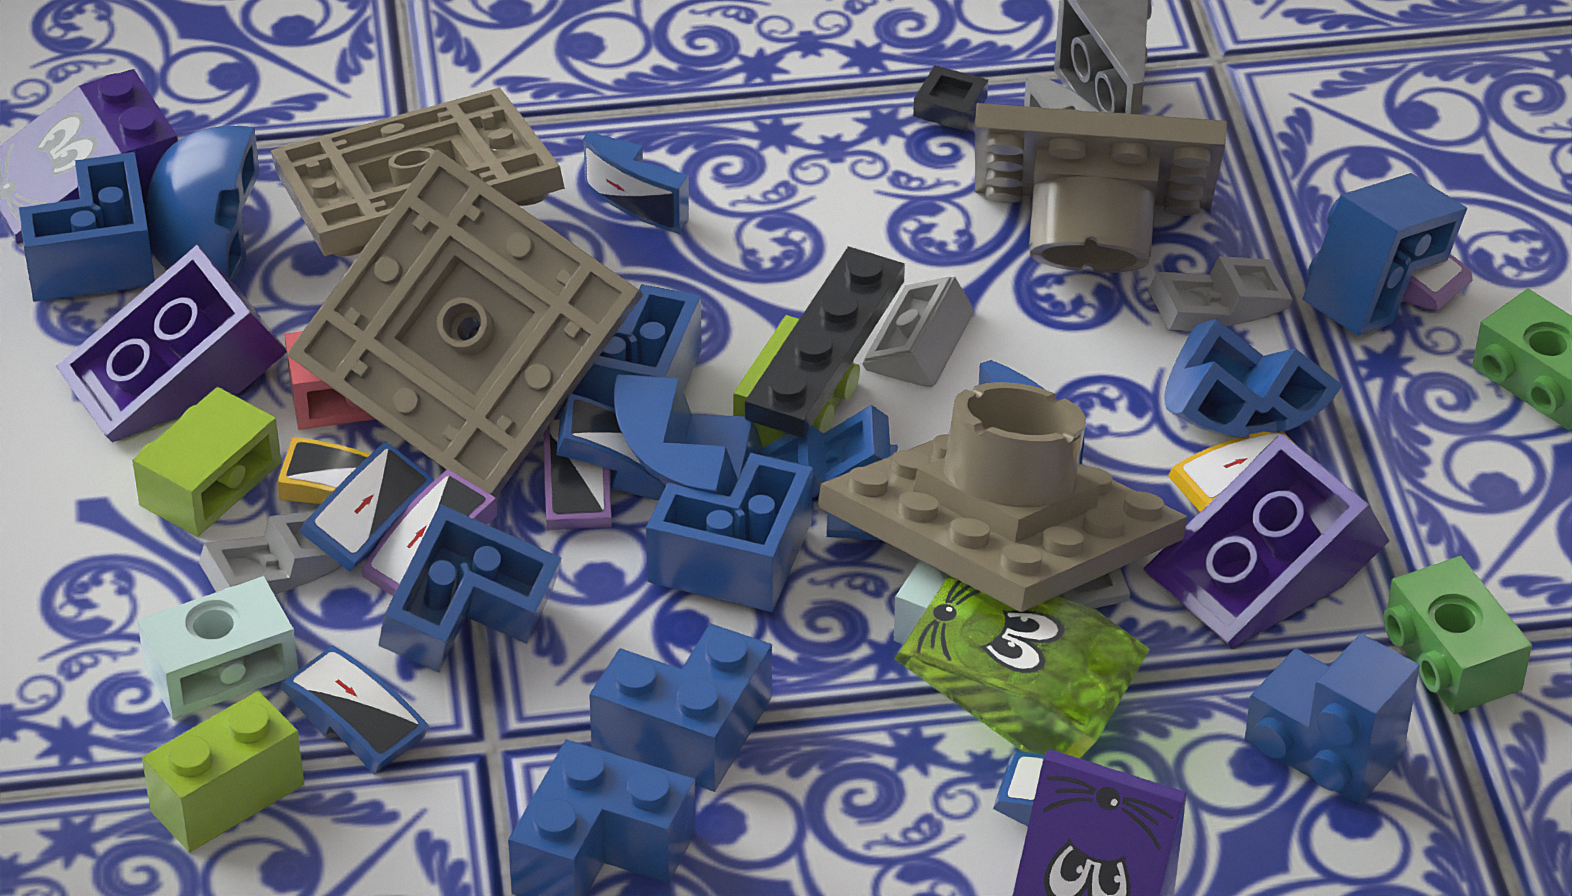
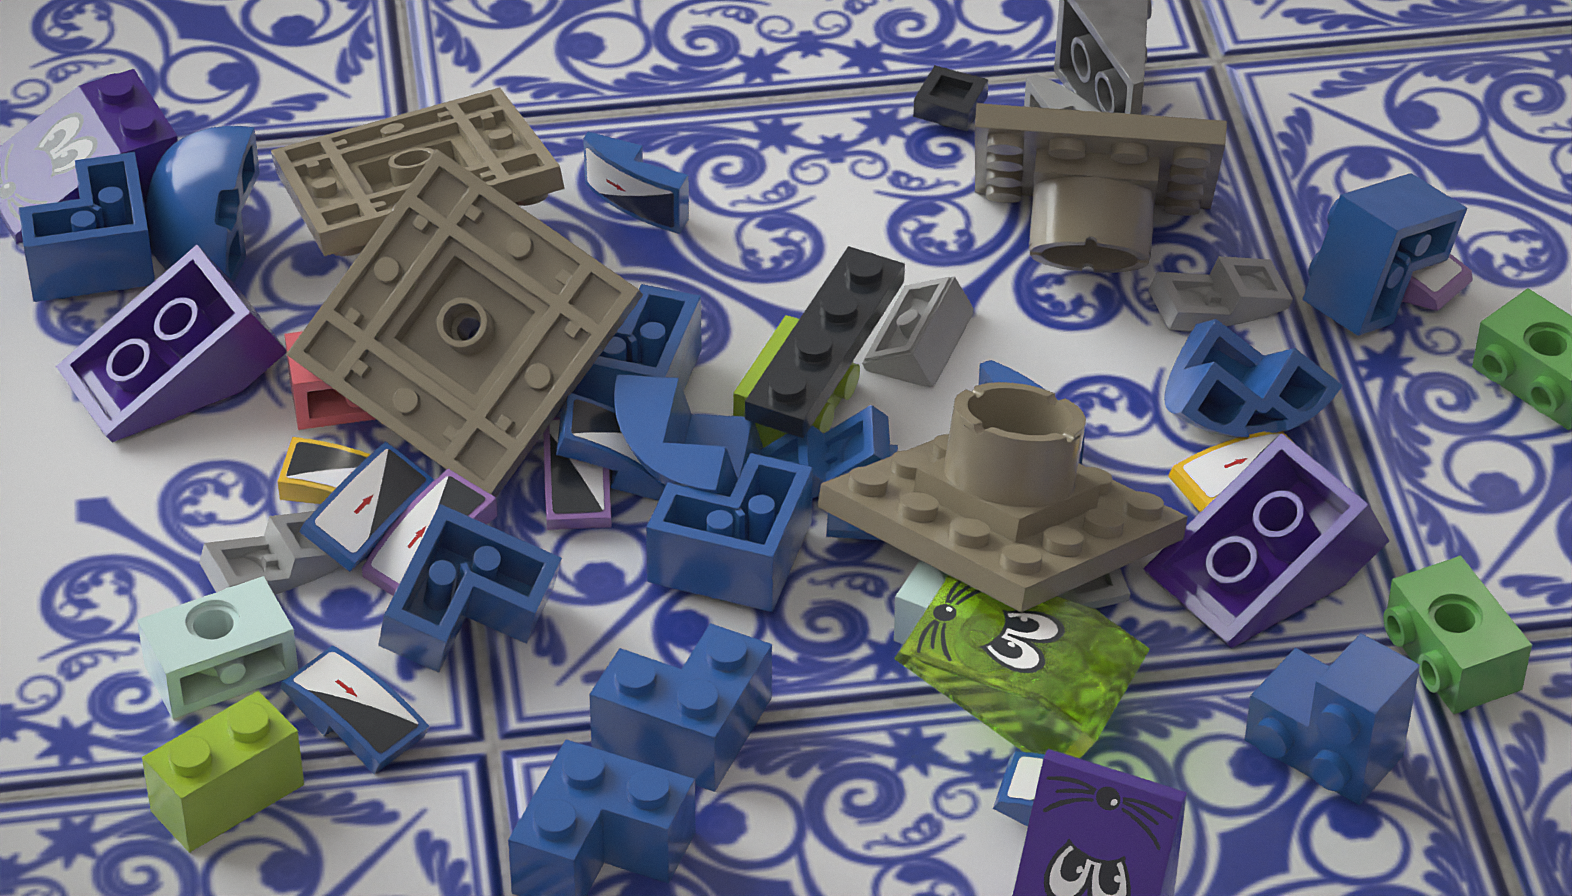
lime brick [132,387,281,537] -> none

